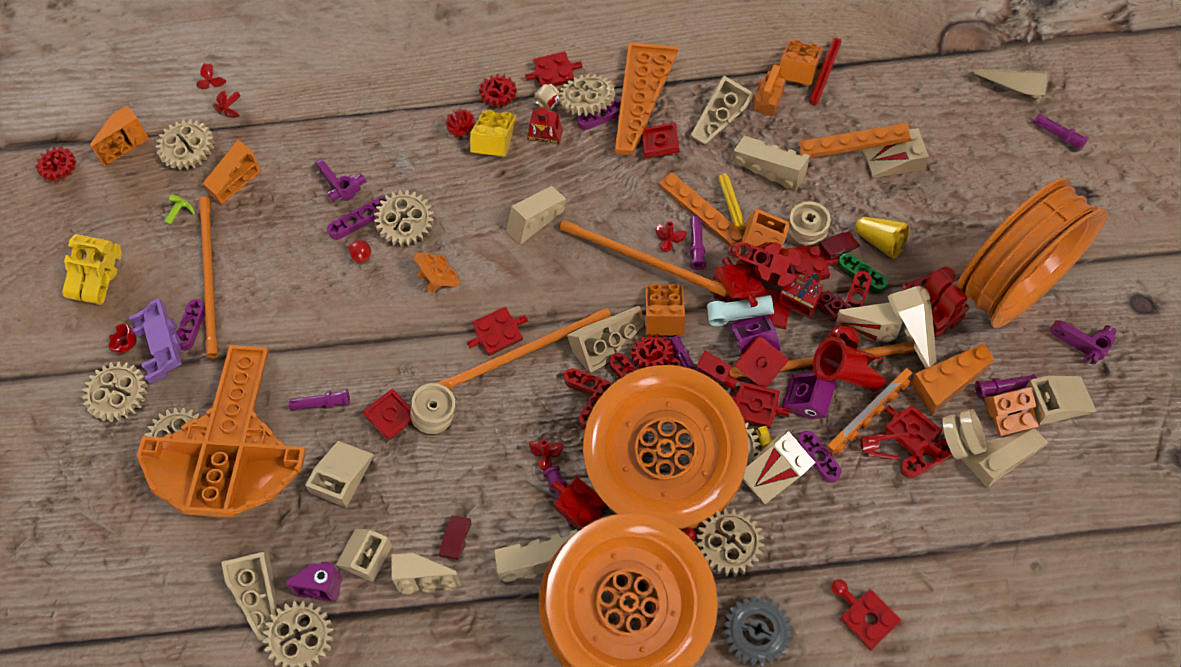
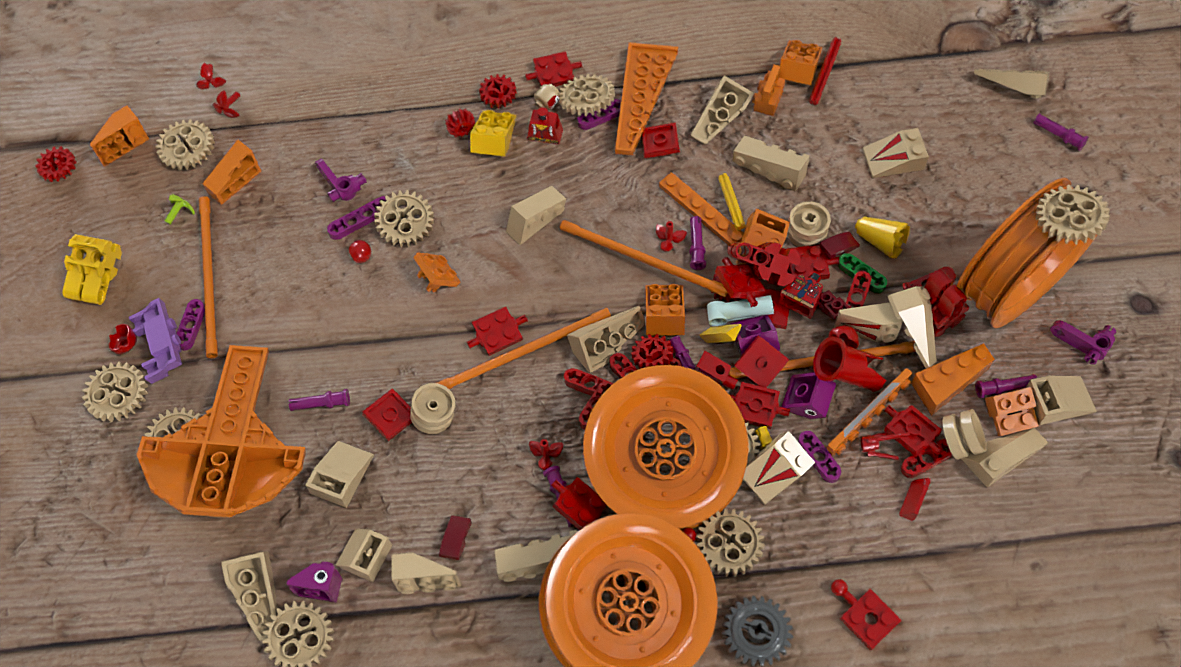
orange plate [799,123,911,158] -> none
none -> yellow slope [699,324,742,343]
none -> red slope [899,478,931,521]
none -> tan gear [1036,185,1110,244]

